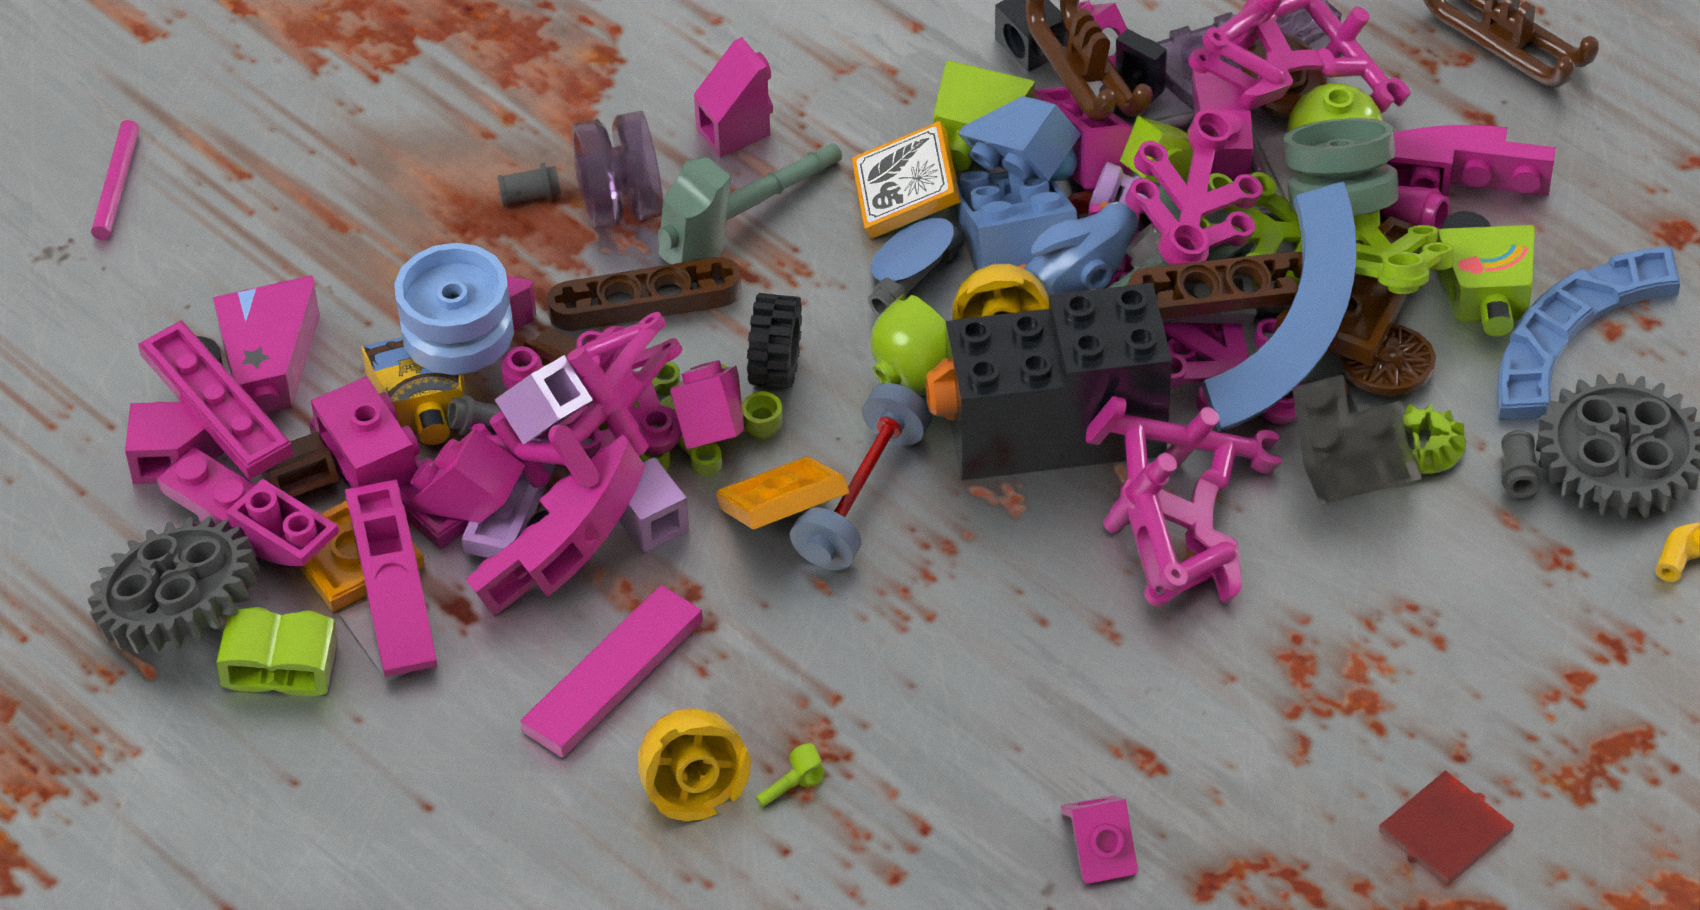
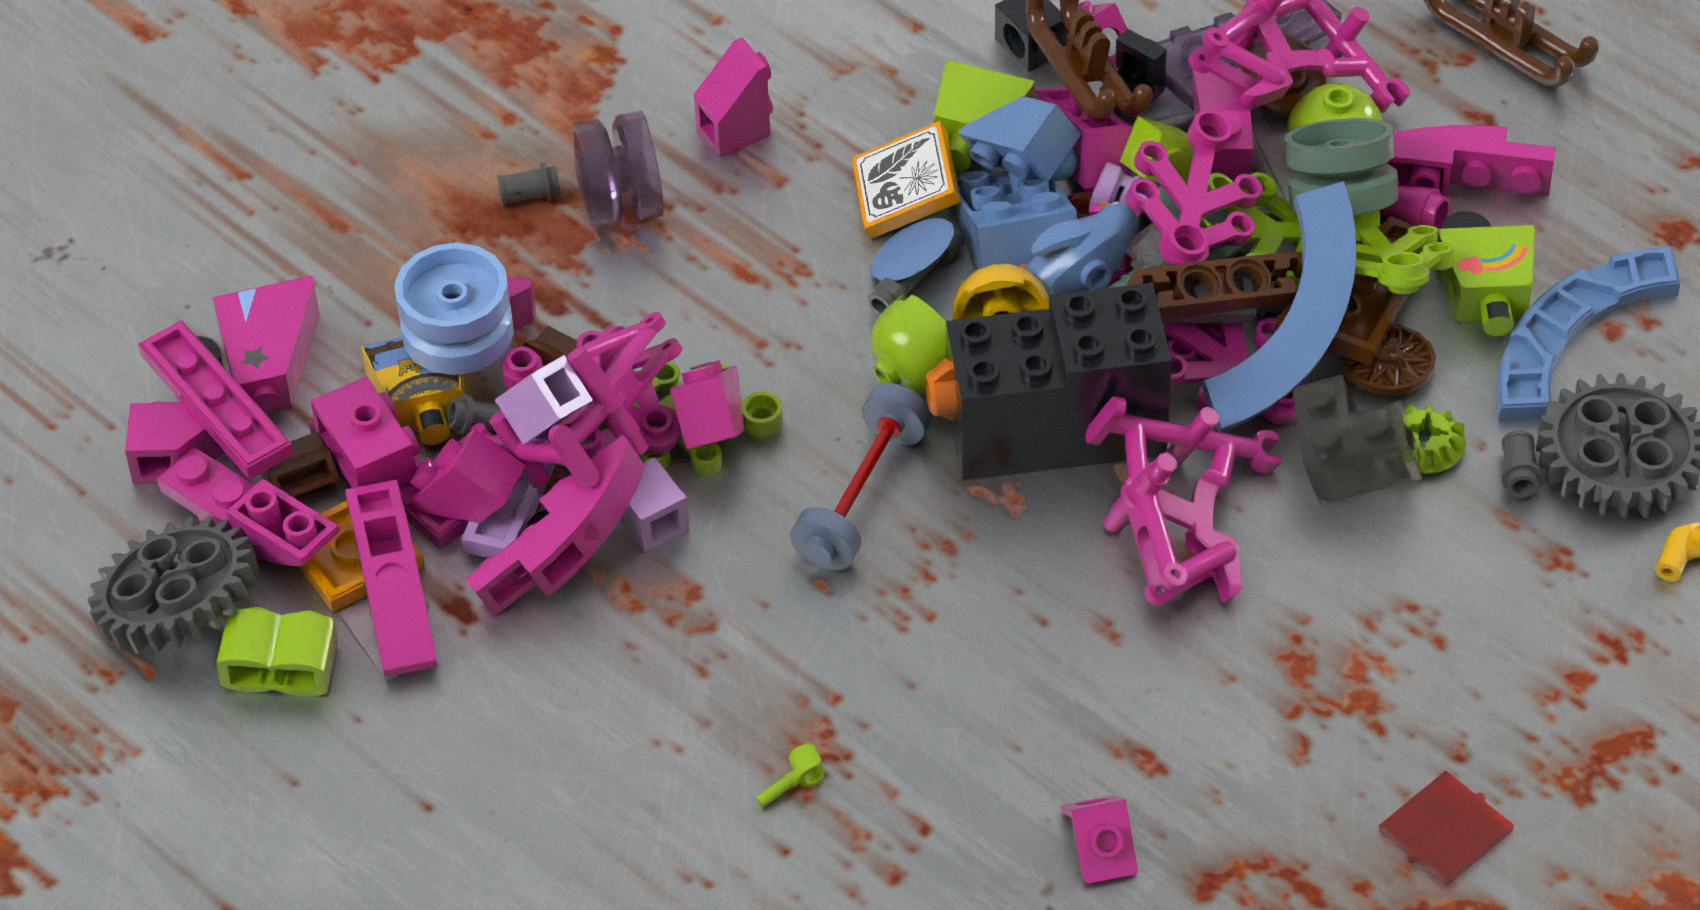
dark pink bar [91,120,140,240] -> none
dark pink tile [520,584,703,759] -> none
reddish brown beam [547,257,741,331] -> none
yellow cylinder [637,708,751,822] -> none
sand green piece [658,143,842,264] -> none
light orange tile [715,456,849,530] -> none
black tyre [747,293,802,388] -> none

